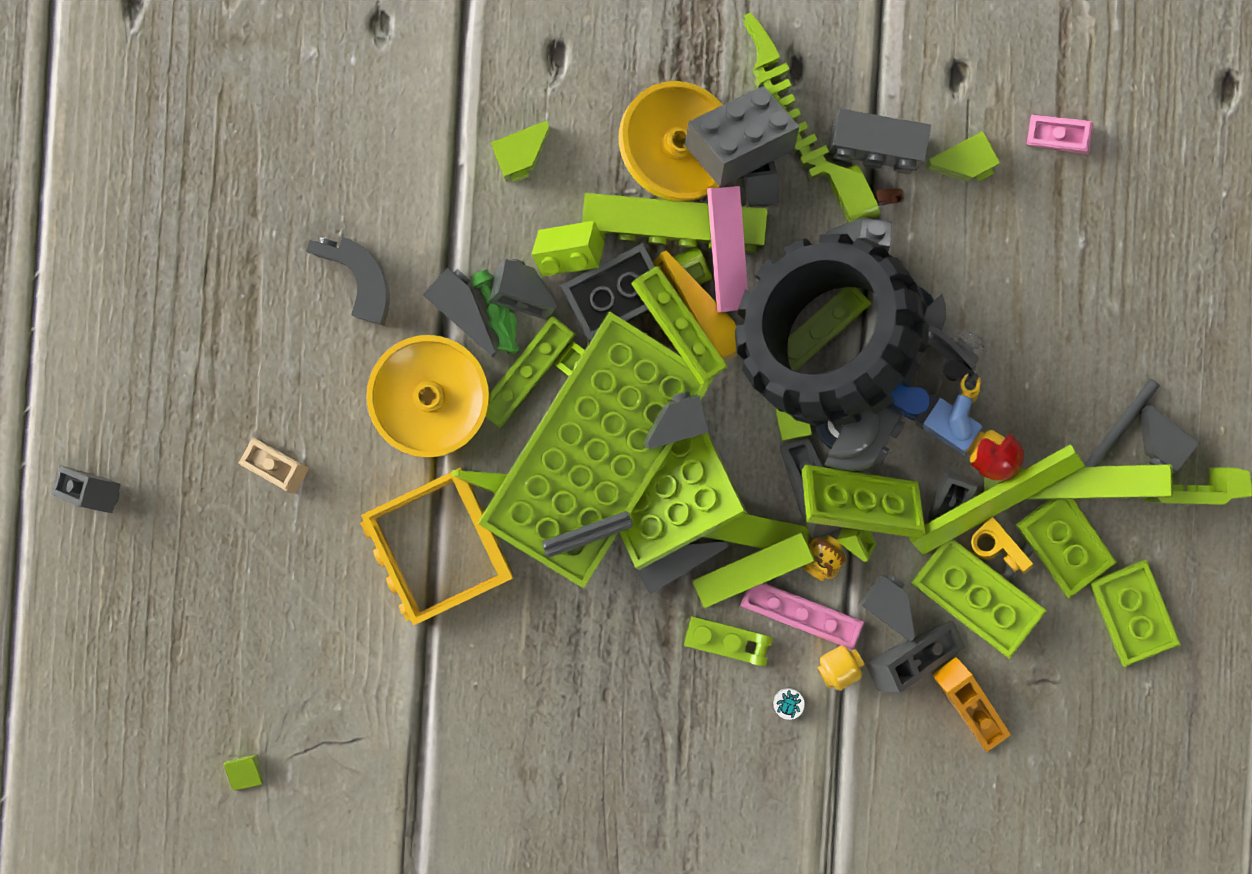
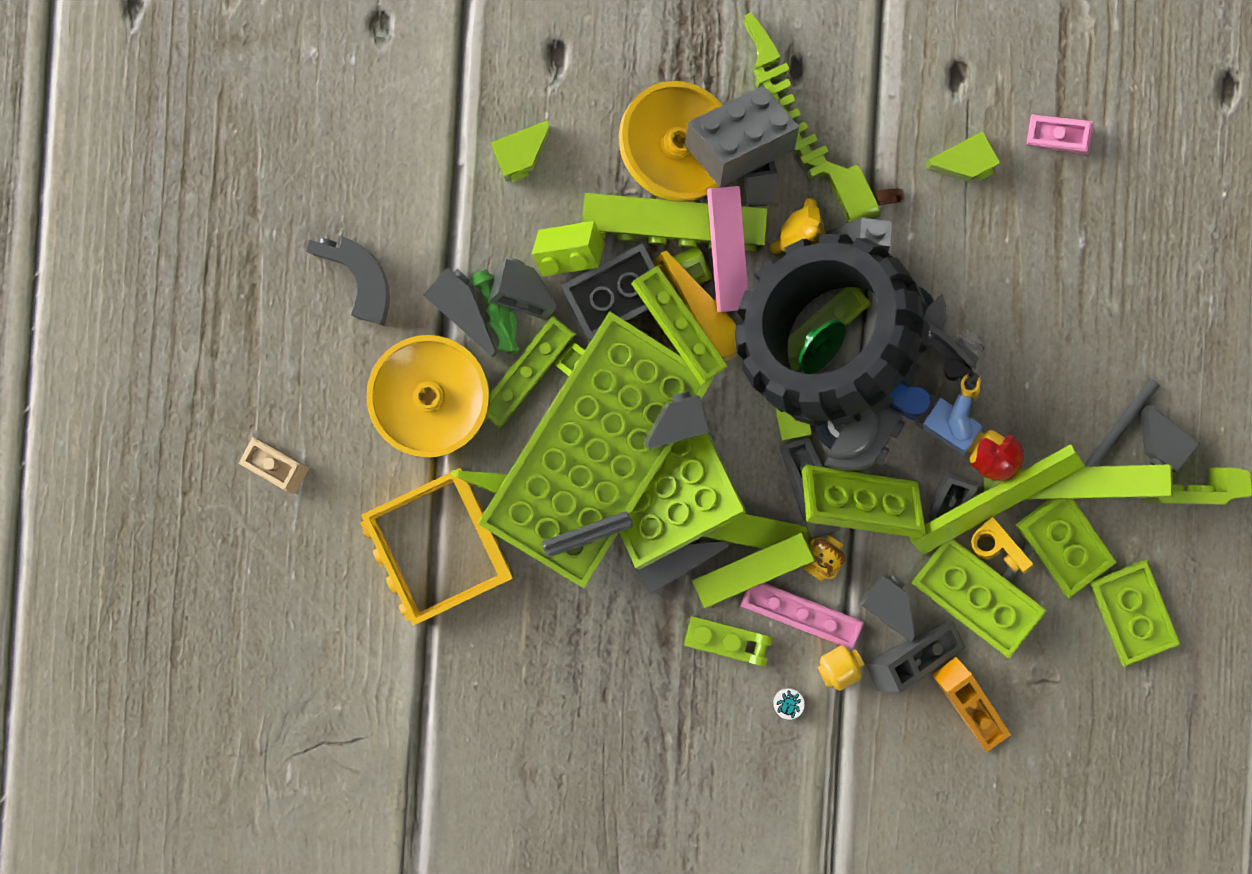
dark grey slope [51,466,121,513] -> none
lime slope [223,754,263,791] -> none
dark grey brick [827,108,931,174] -> none
lime slope [837,527,877,562] -> none
none -> yellow rock [770,198,825,254]
none -> green dish [799,320,846,374]

